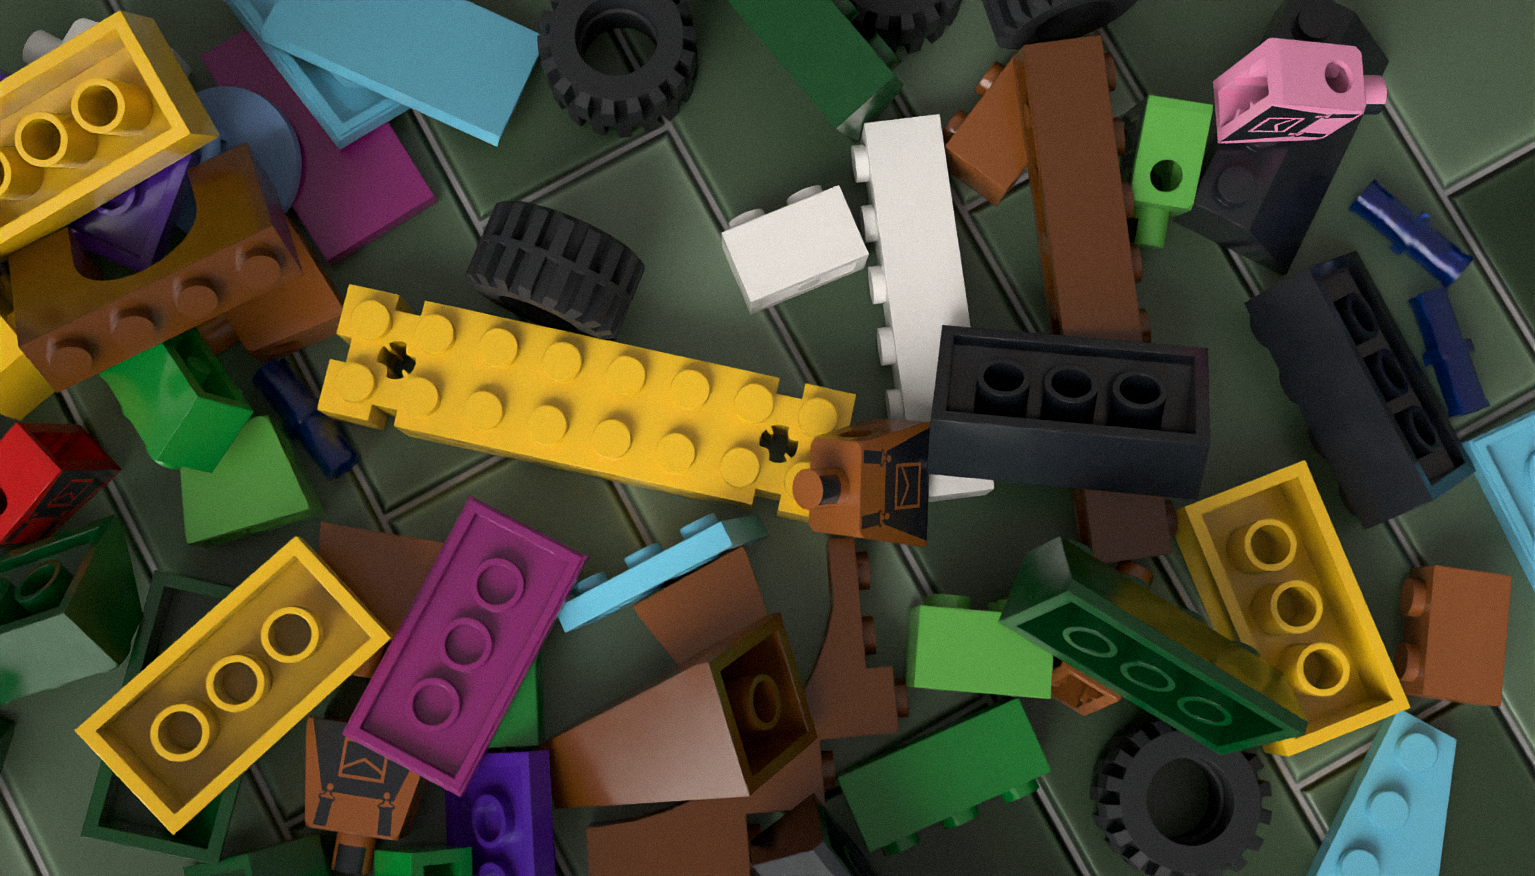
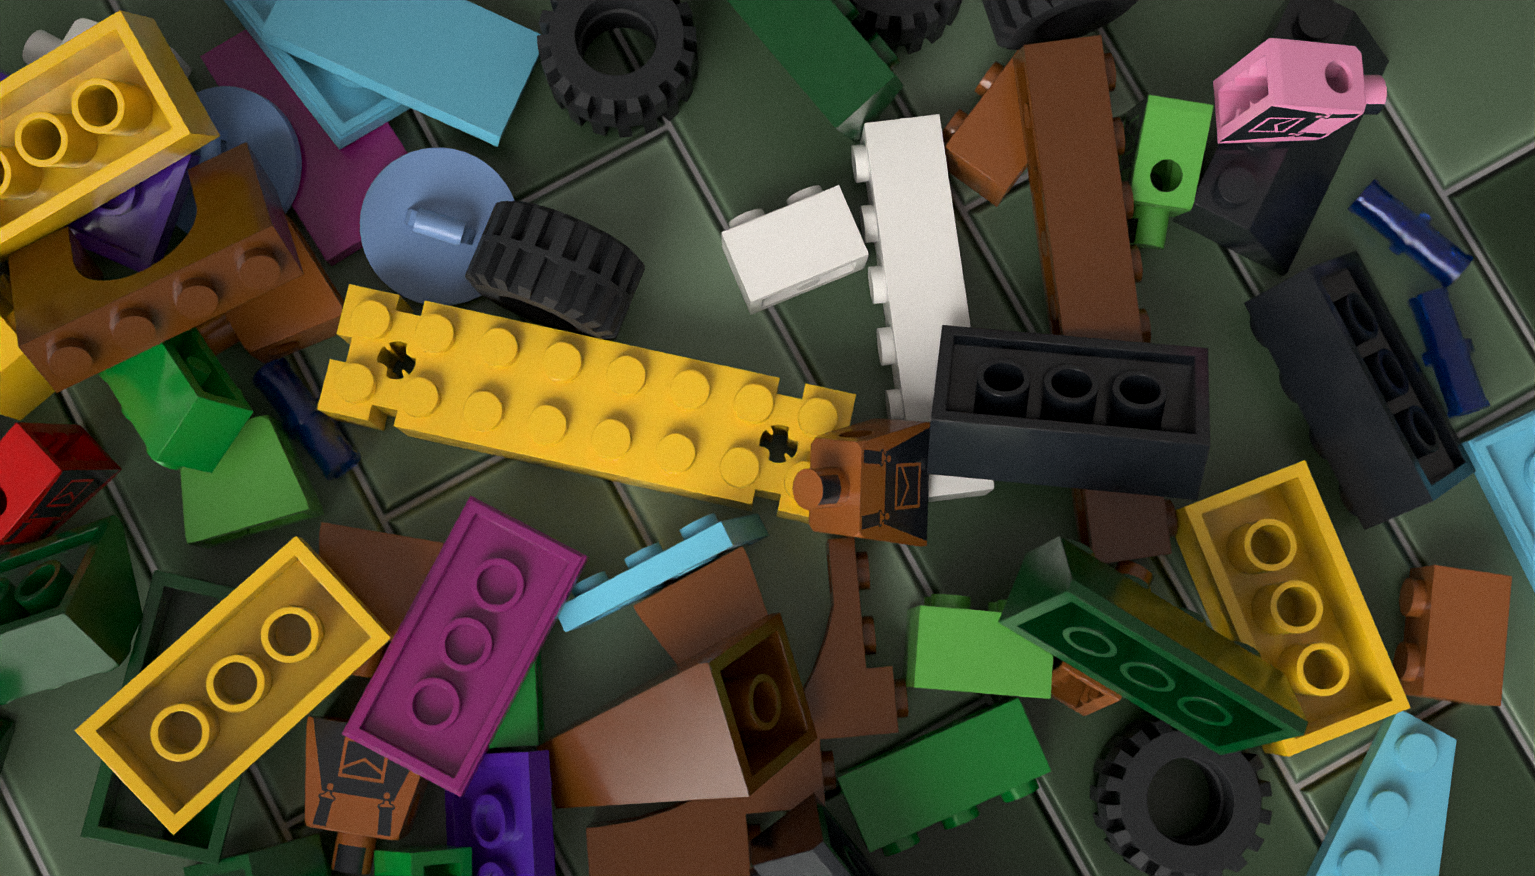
none -> medium blue shield [360,148,515,306]

